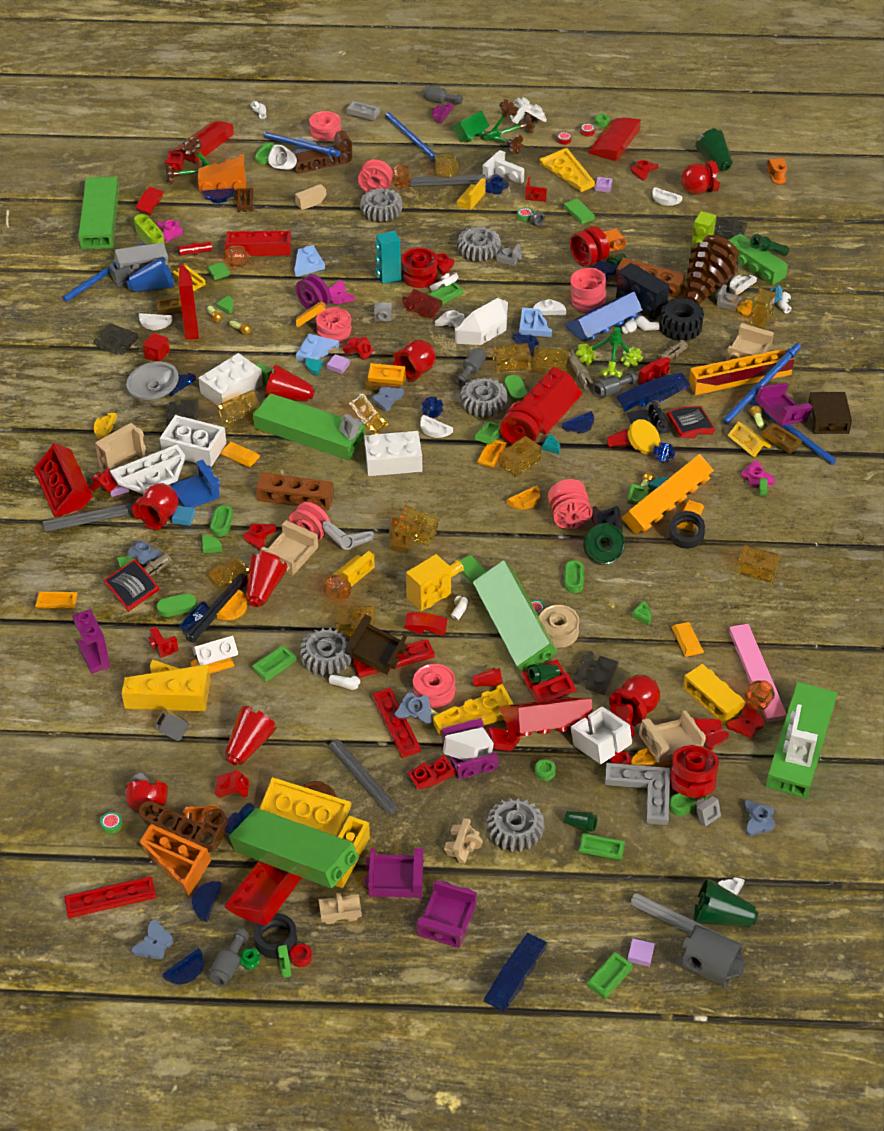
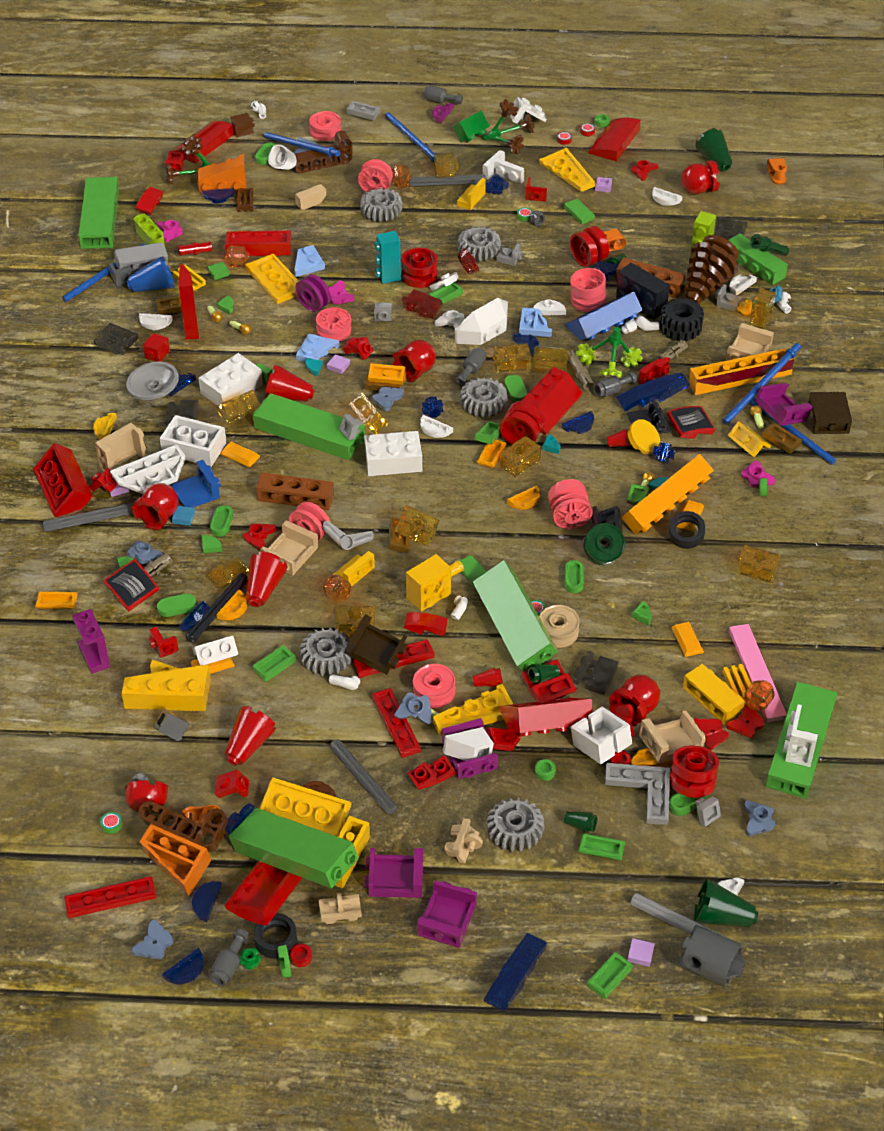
light orange tile [296,301,326,327] -> none
red animal [437,253,455,275] -> none
none -> reddish brown brick [230,113,255,138]
none -> yellow tile [245,254,299,304]
none -> clear red hat [458,248,480,274]
none -> yellow tile [722,664,756,701]

